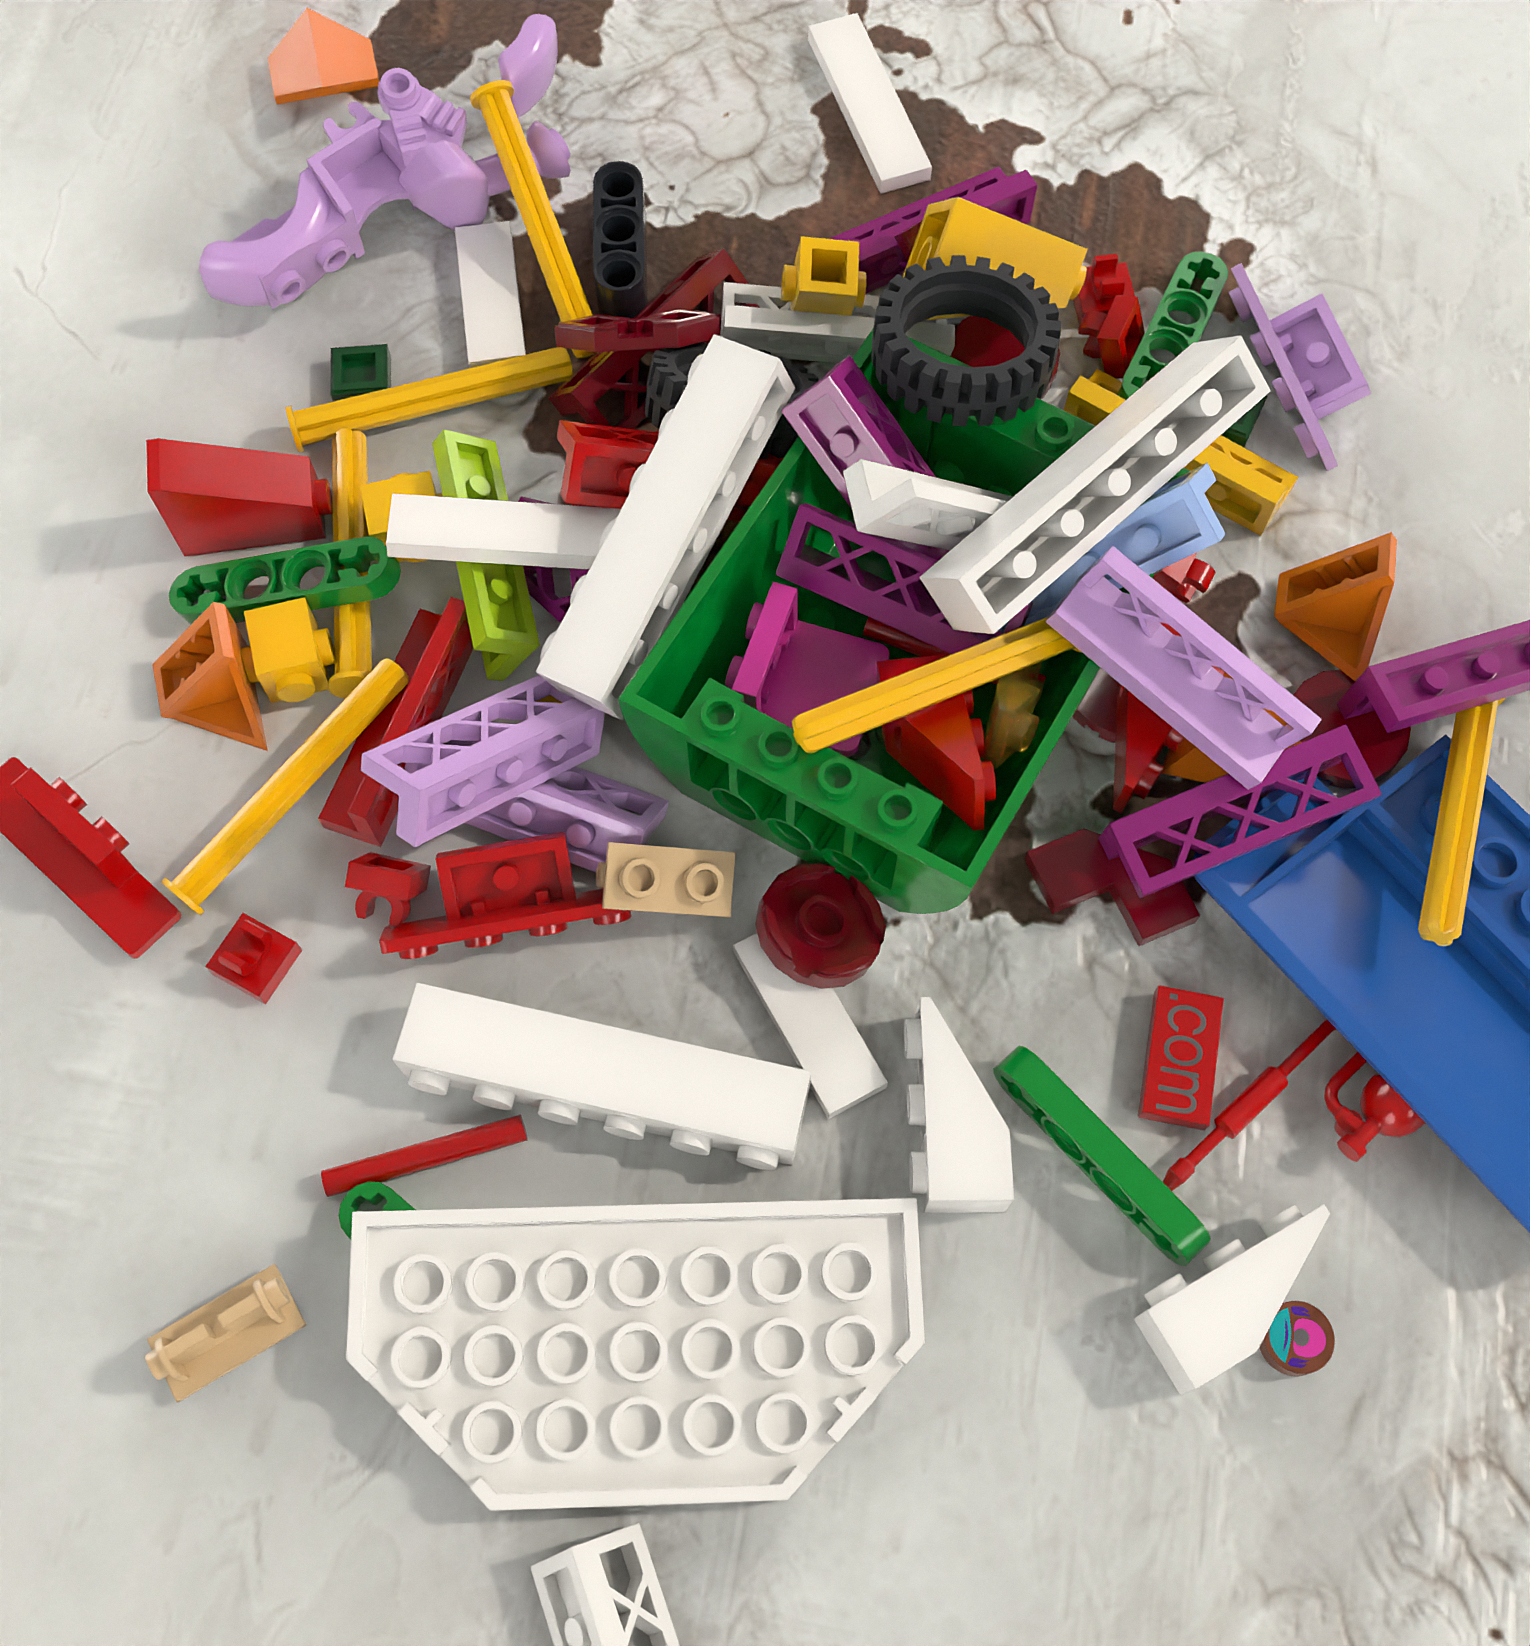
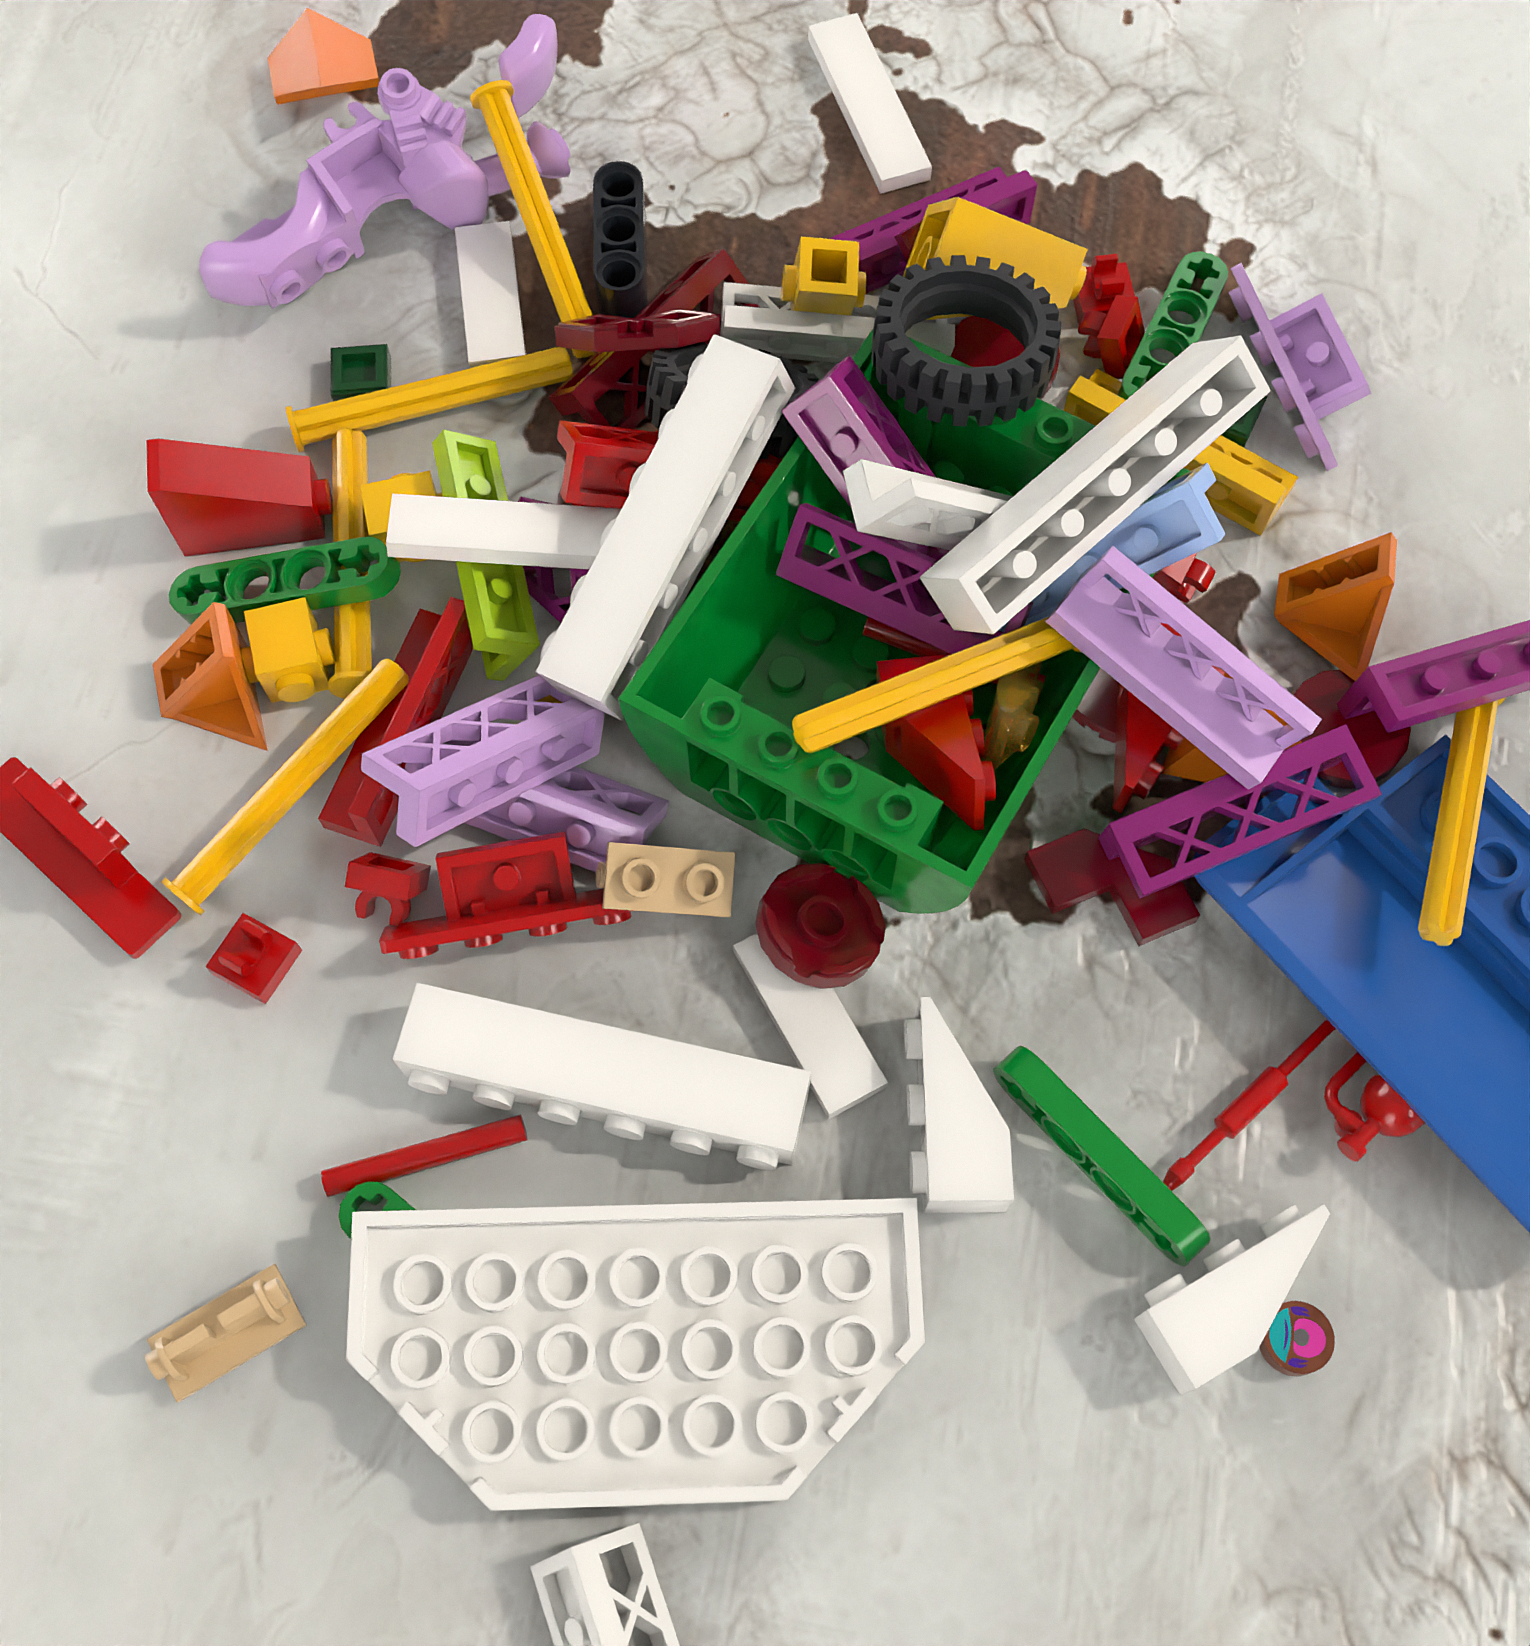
dark pink bracket [725,582,889,757] -> none
red tile [1138,985,1224,1131] -> none

